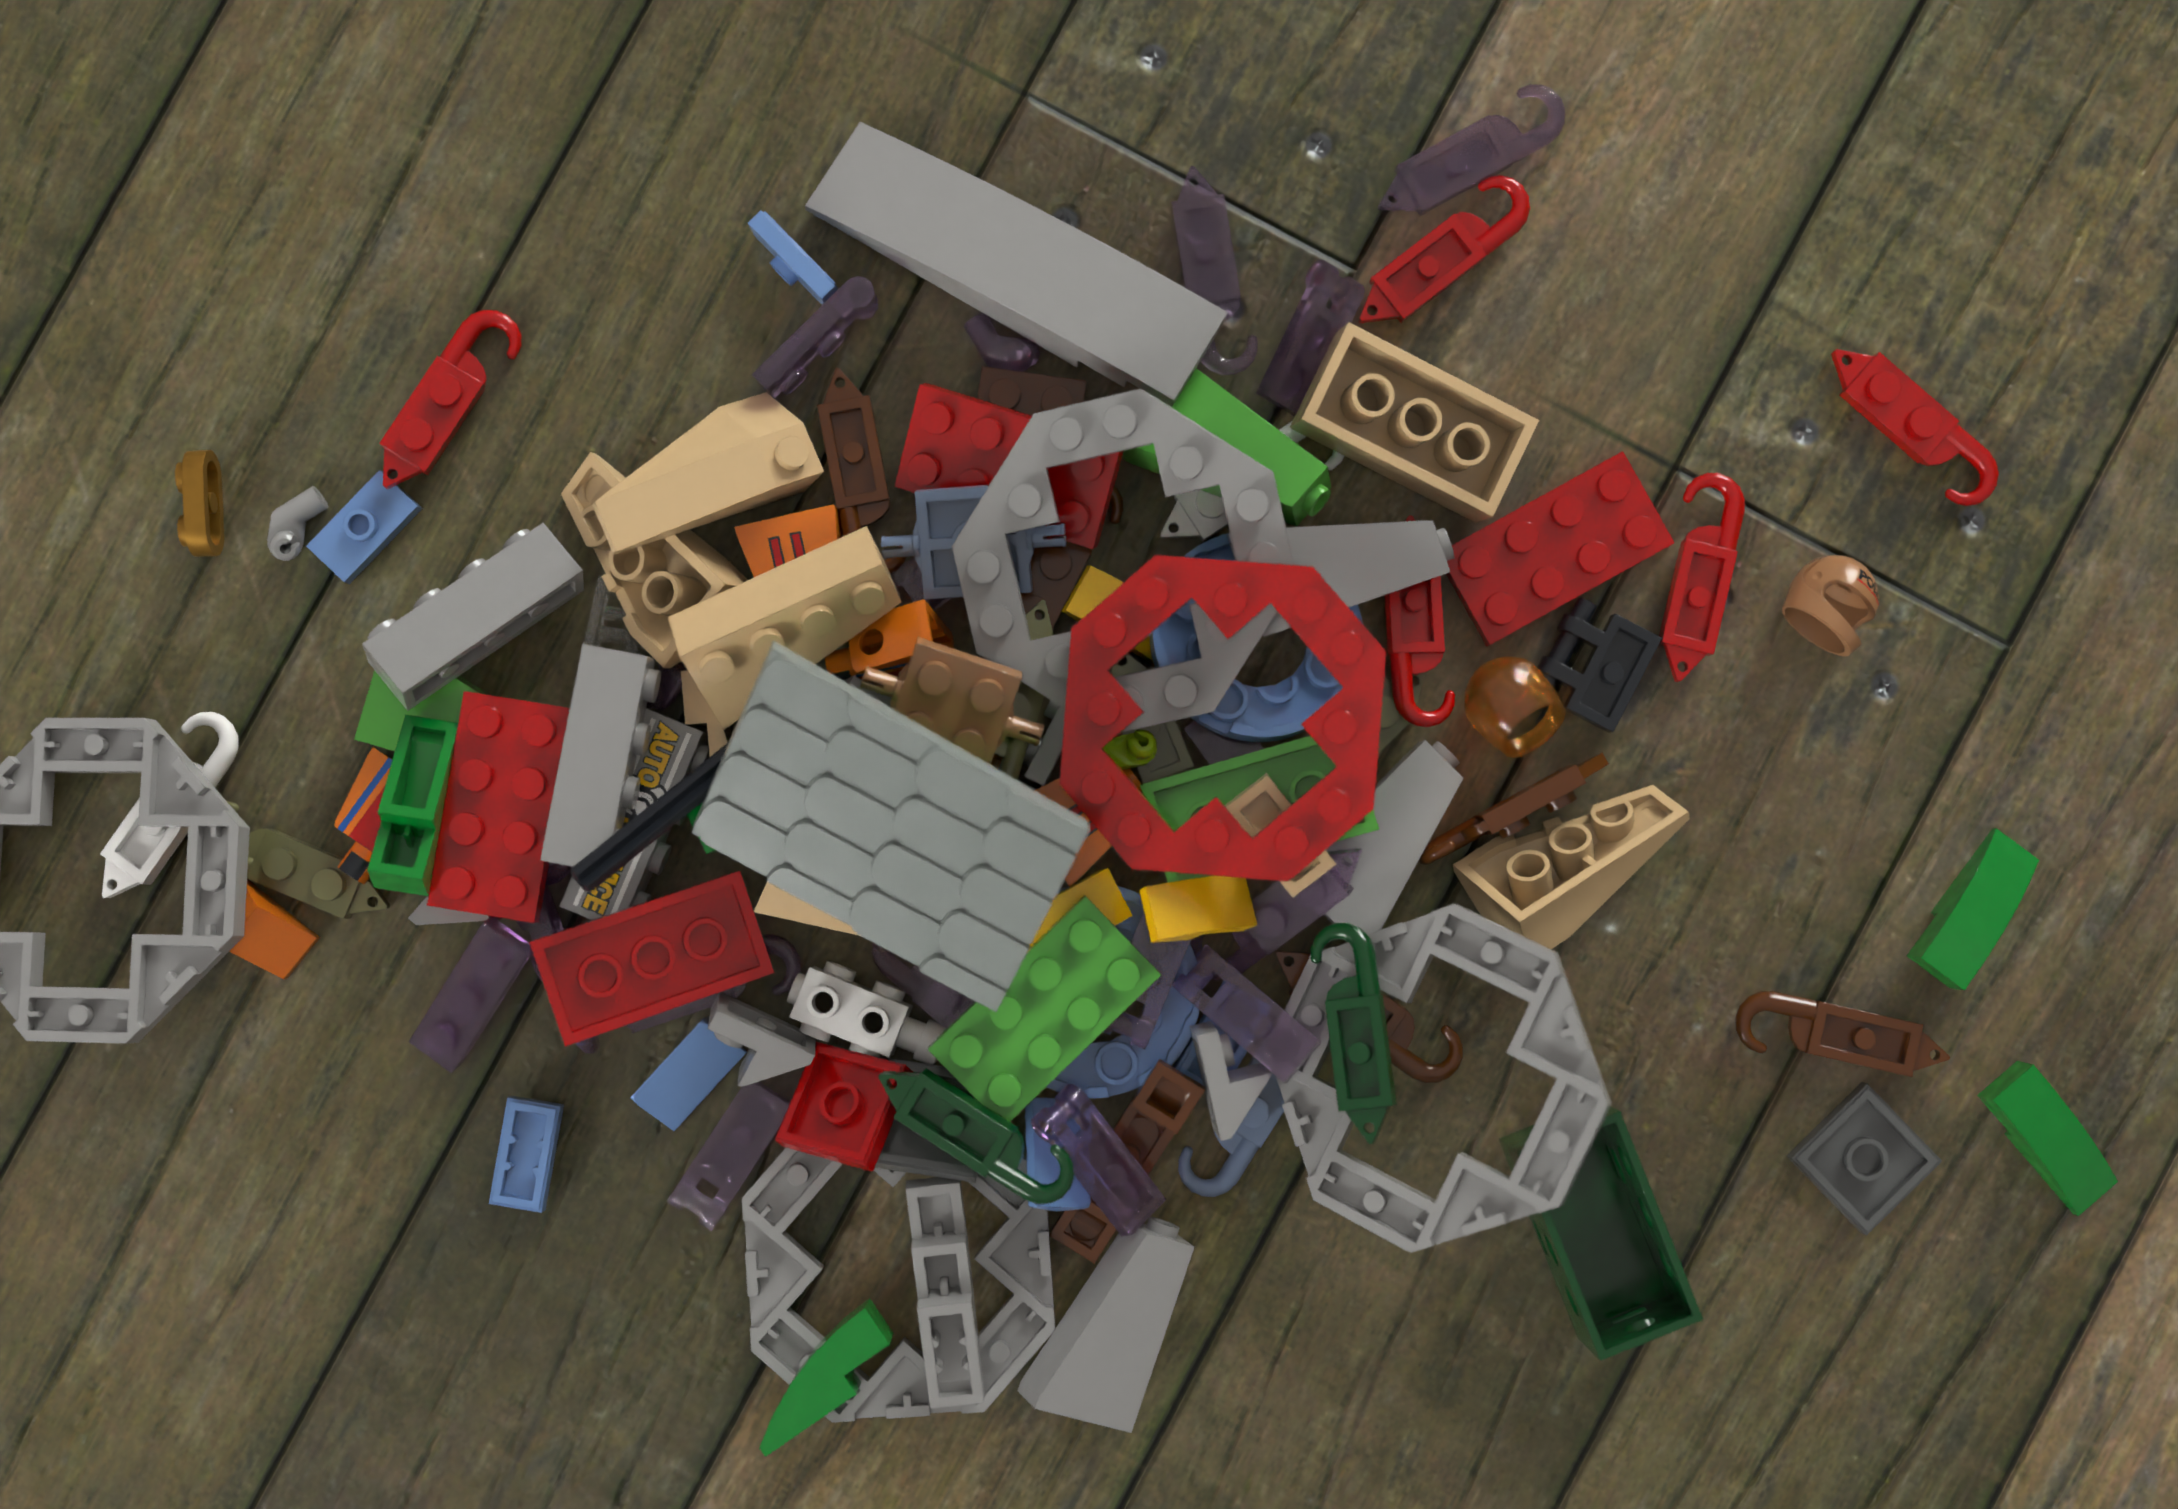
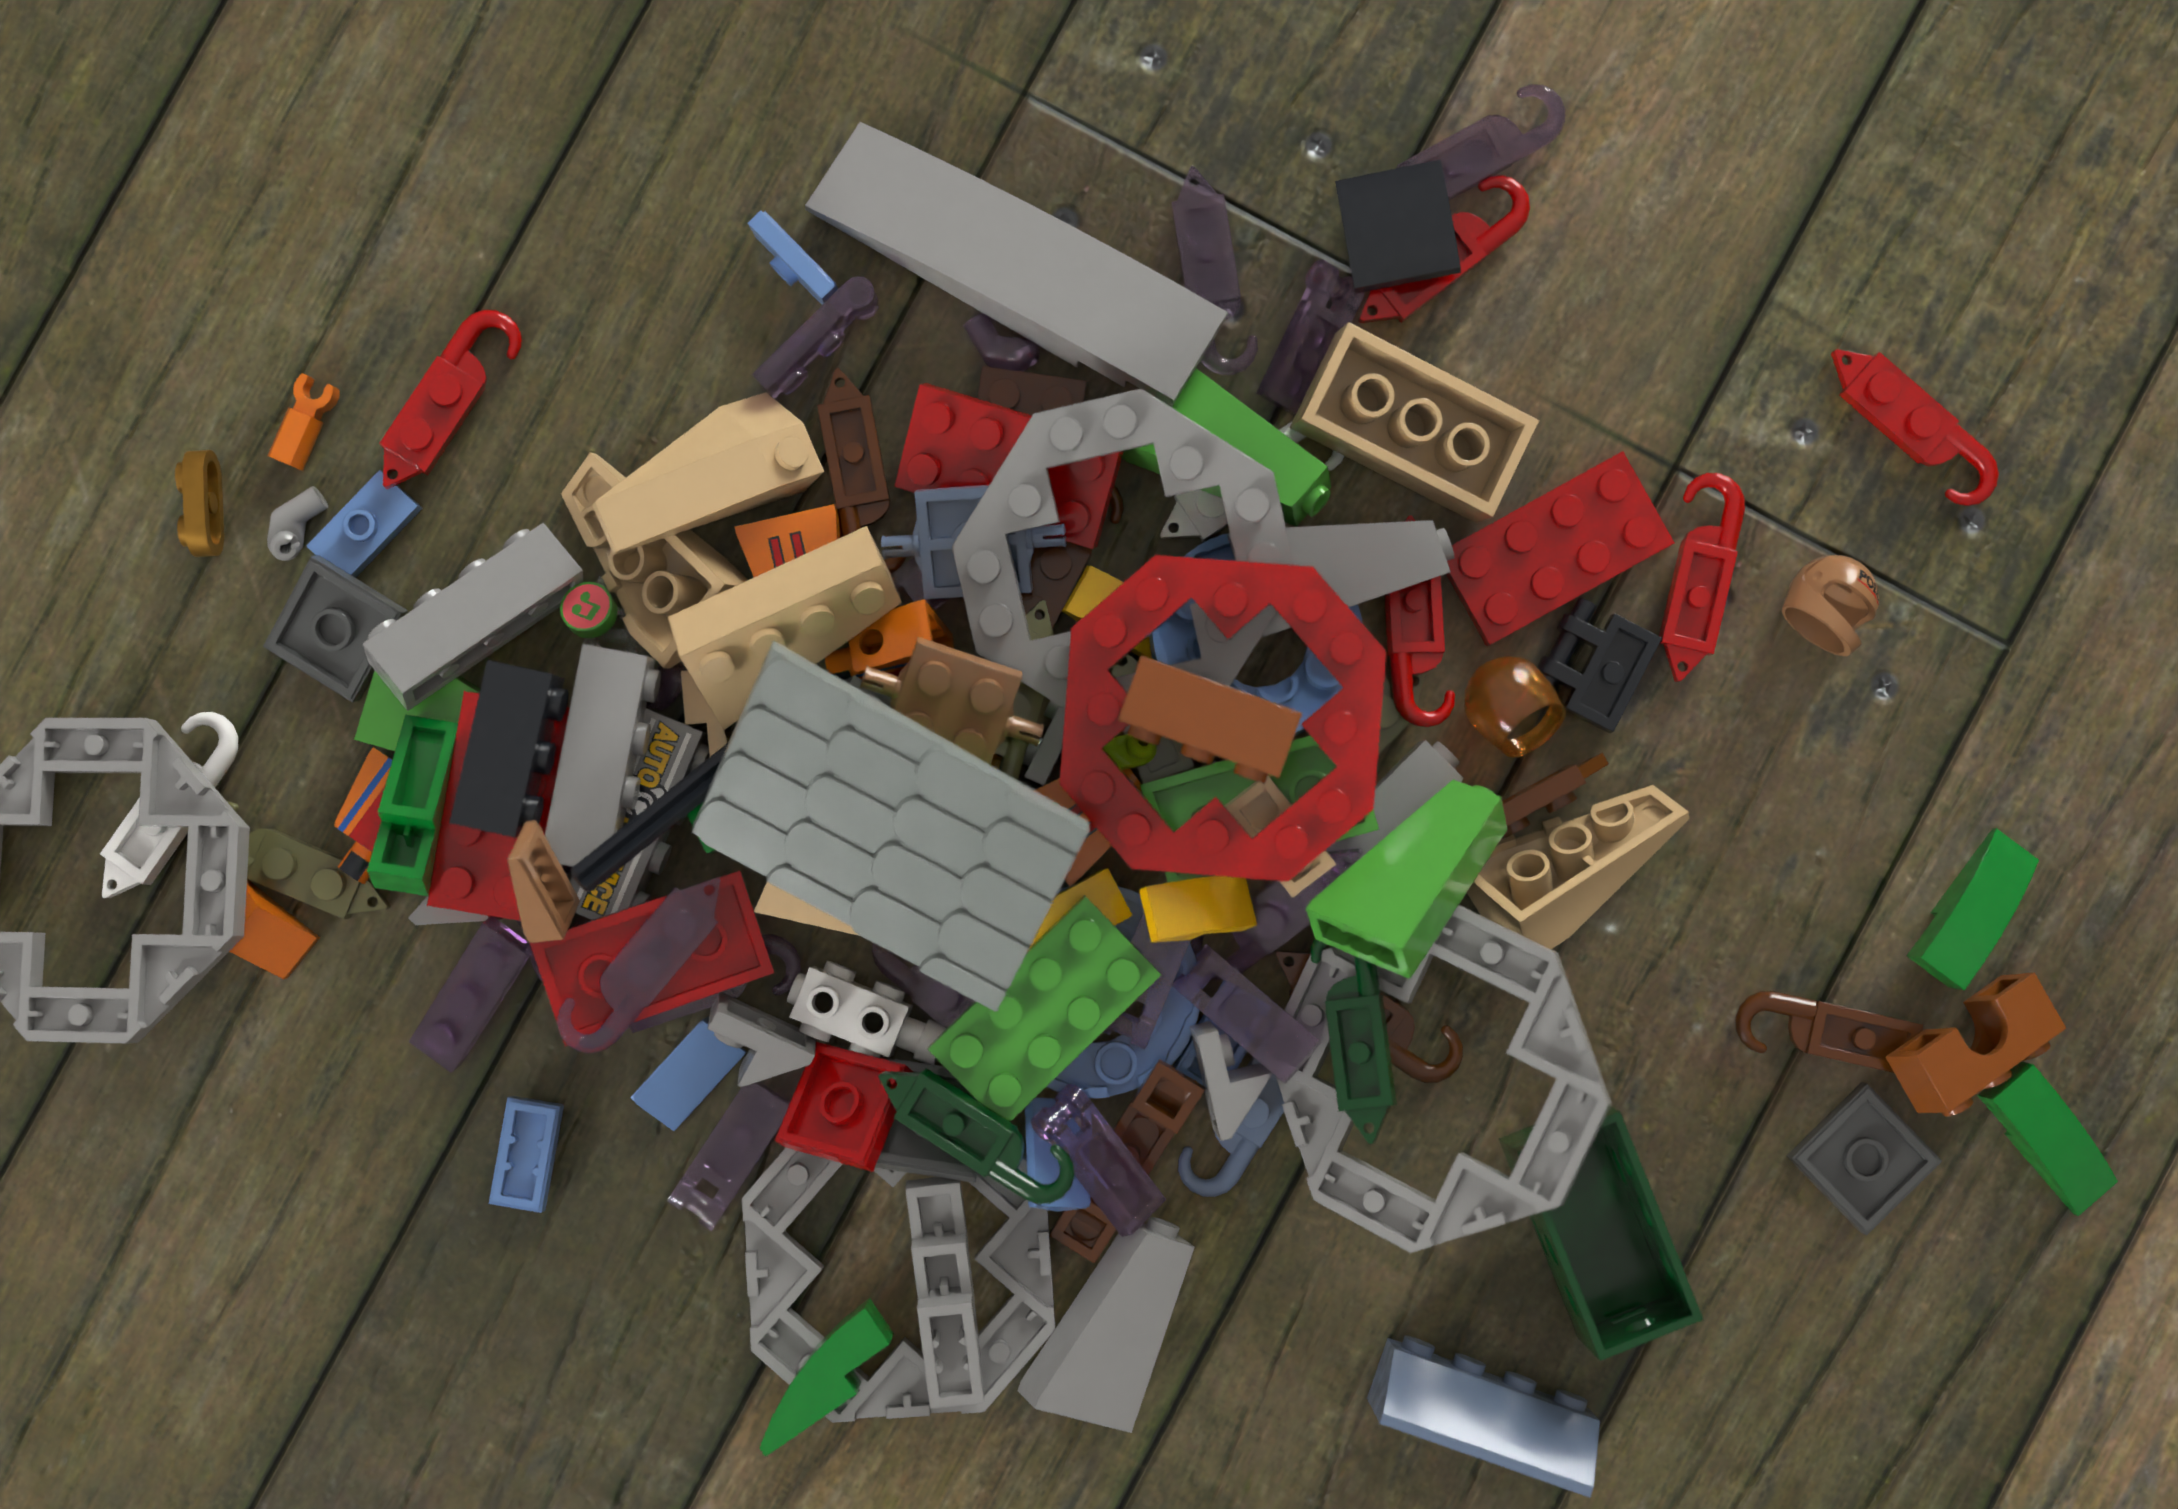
none -> dark grey tile [263,555,408,702]
none -> orange bar [267,373,340,471]
none -> black brick [450,660,568,838]
none -> medium nougat slope [508,820,580,943]
none -> plate [557,877,720,1053]
none -> tile [560,582,618,638]
none -> dark orange brick [1118,656,1302,784]
none -> bright green slope [1306,780,1507,979]
none -> black slope [1335,159,1461,294]
none -> sand blue slope [1367,1335,1600,1497]
none -> dark orange arch [1886,972,2067,1117]

